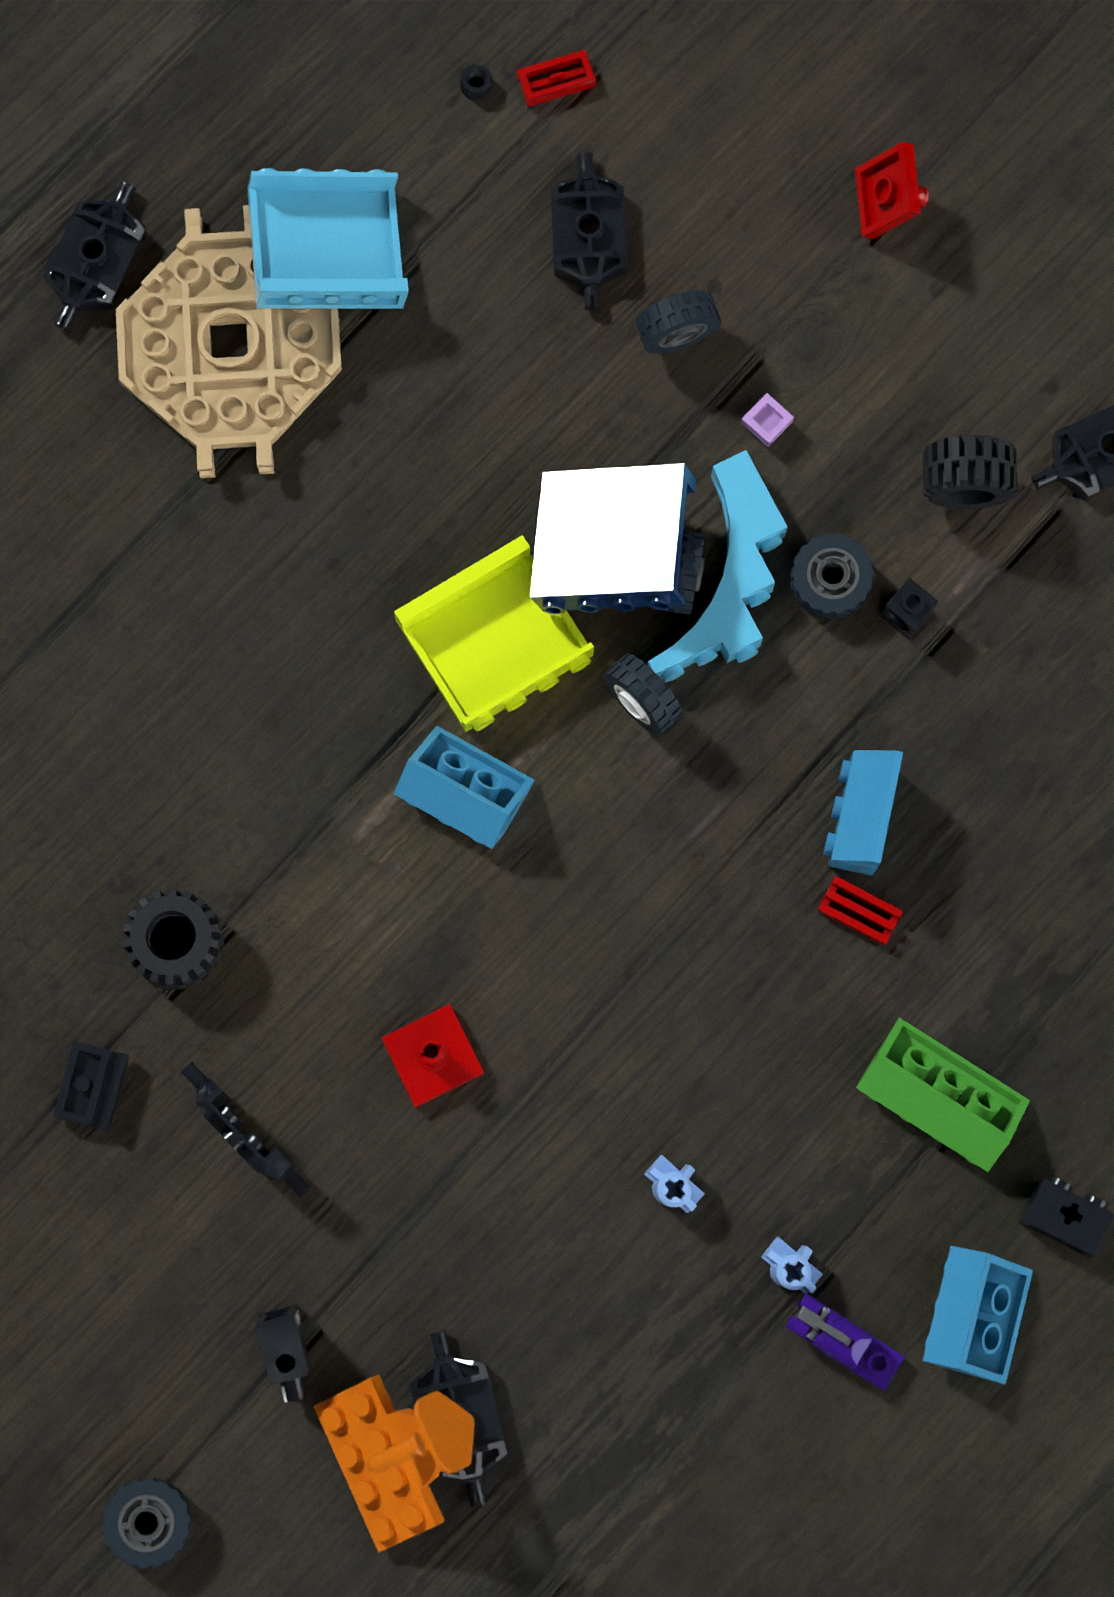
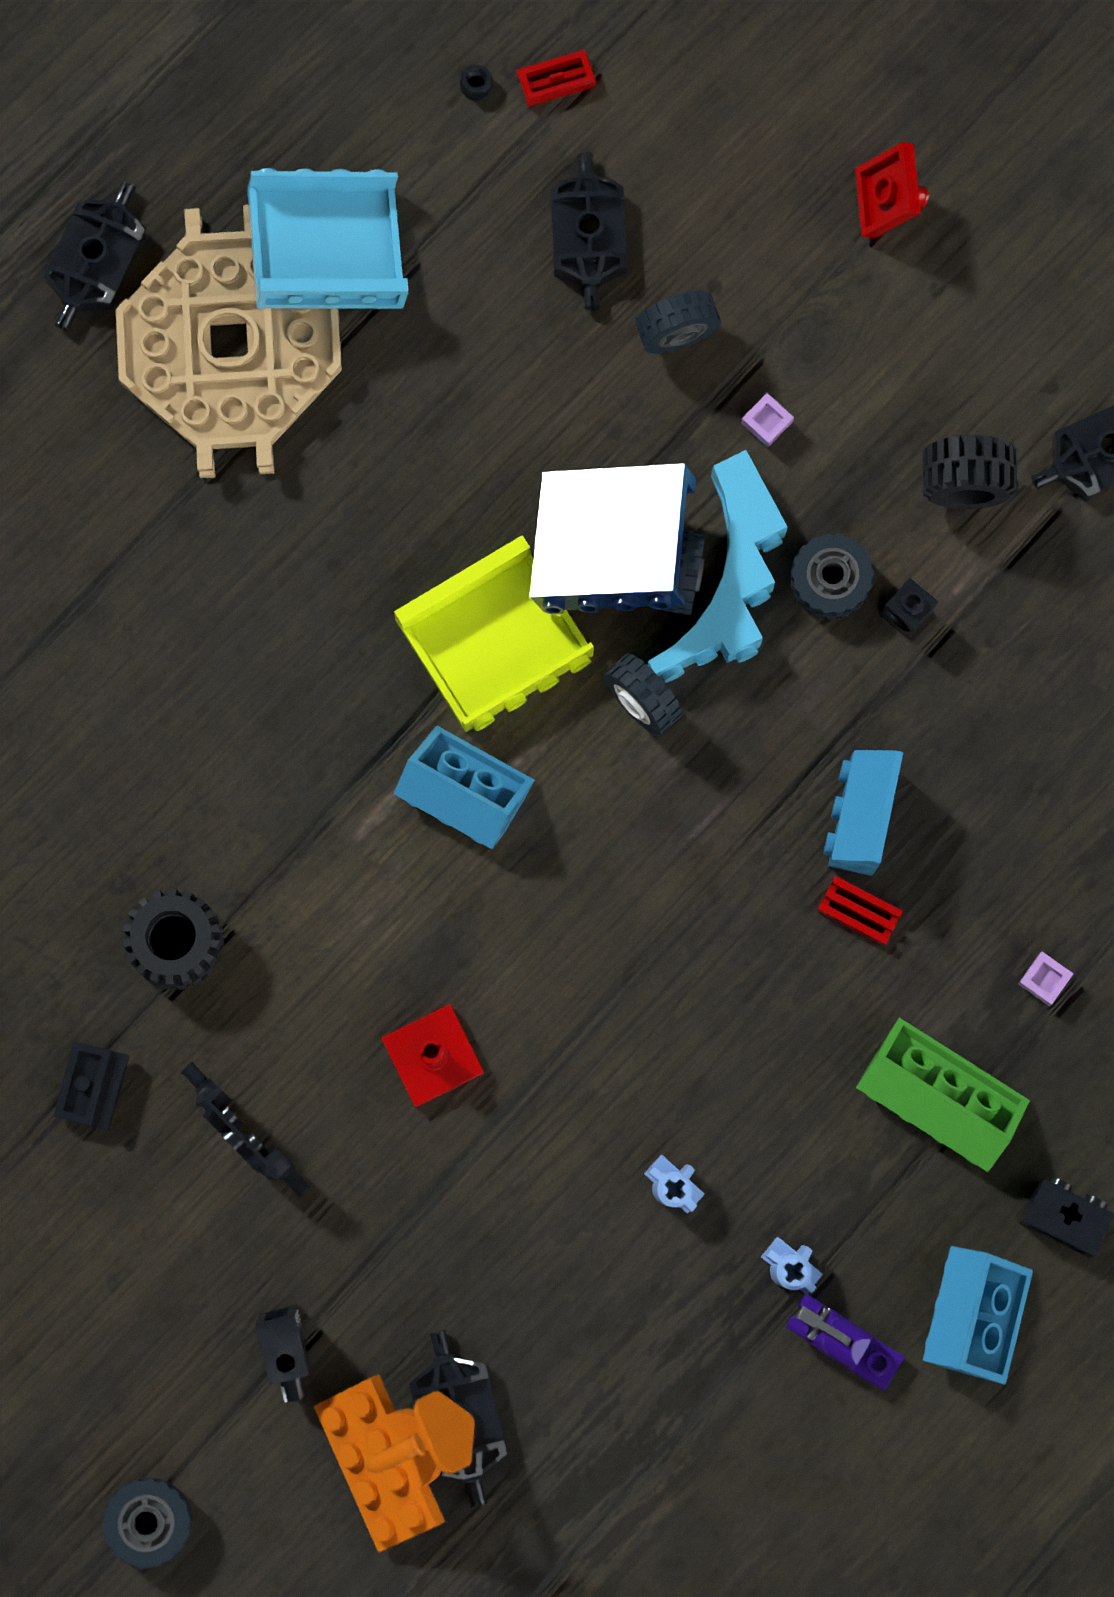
none -> lavender plate [1018,952,1073,1006]

